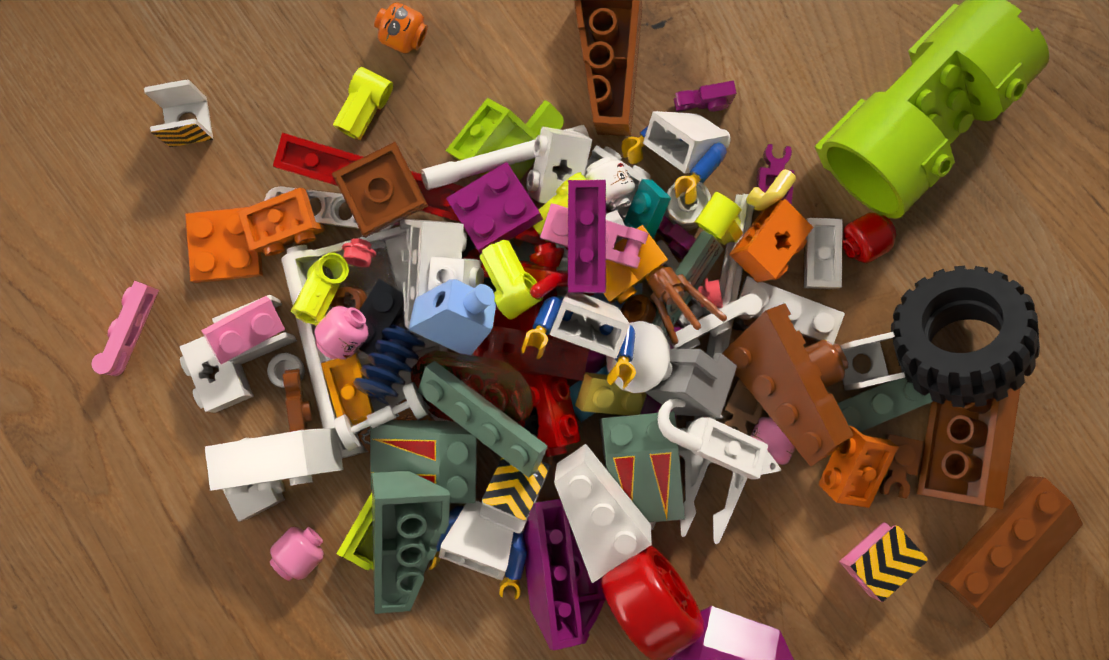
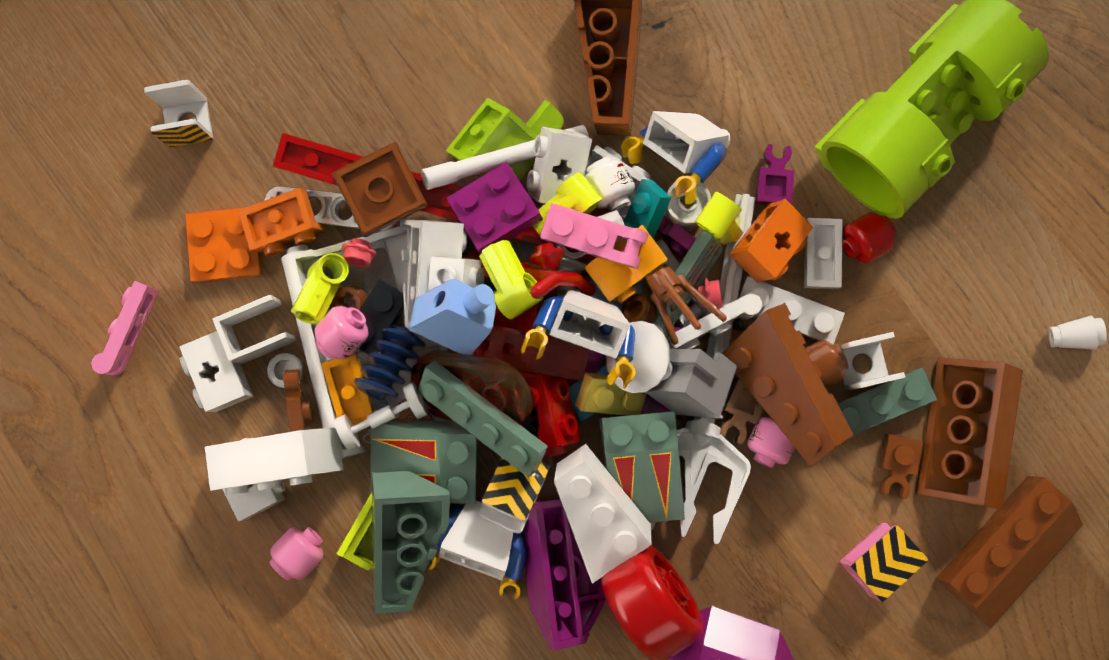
bright pink plate [201,296,285,364] -> none
neon yellow piece [333,67,393,141] -> none
orange head [374,2,428,54] -> none
magenta plate [568,180,606,293] -> none
white plate [657,398,781,479] -> none
magenta plate [673,80,737,112] -> none
light yellow arm [746,169,796,211] -> none
orange bracket [819,425,899,508] -> none
black tyre [891,265,1040,408] -> none
none -> white cone [1048,315,1107,350]

